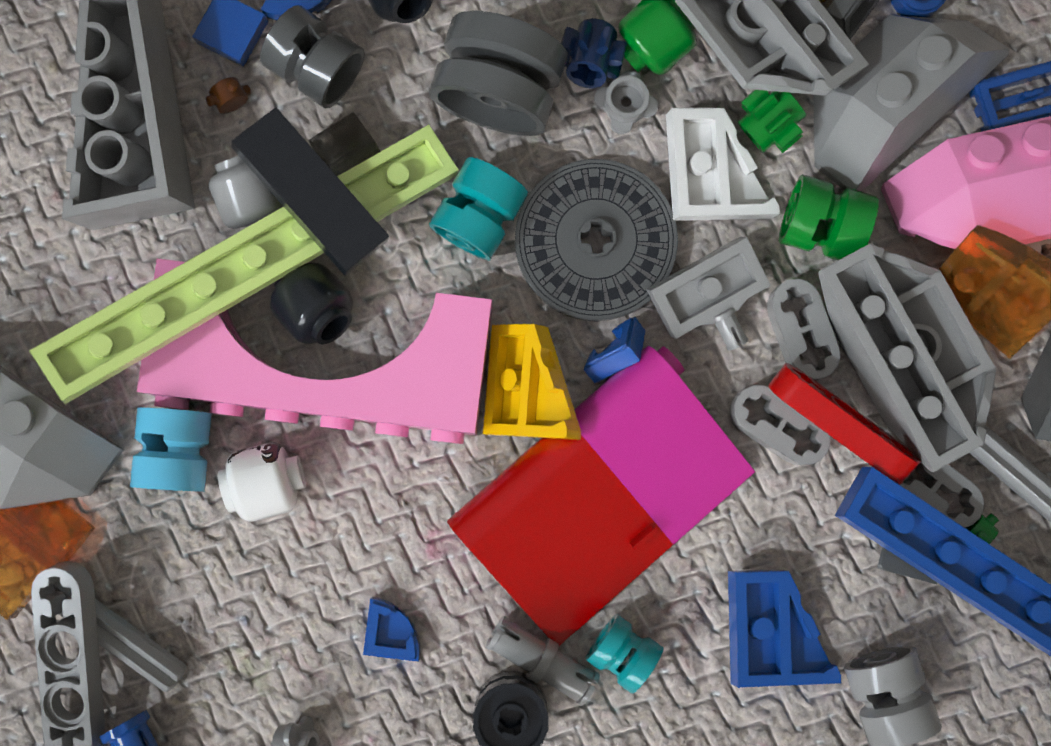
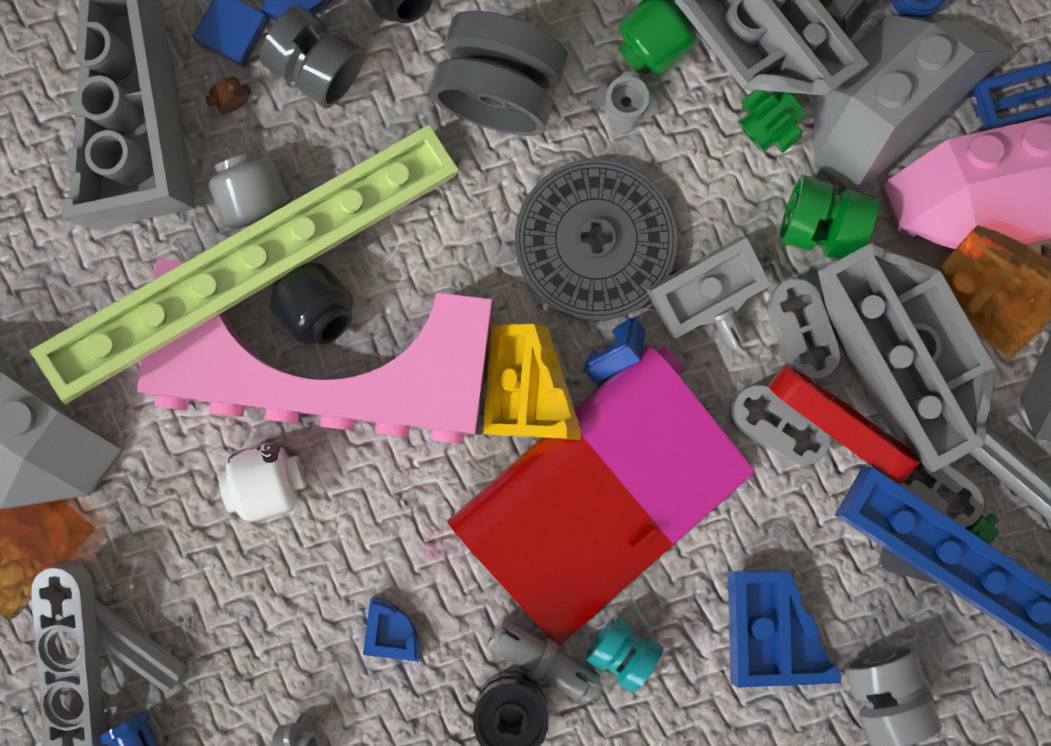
medium azure wheel [130,407,212,492] -> none
black tile [231,107,390,276] -> none
clear smoke tile [308,112,381,176] -> none
teal wheel [429,157,528,261] -> none
dark blue gear [561,18,627,88] -> none
white wing [666,108,780,221] -> none

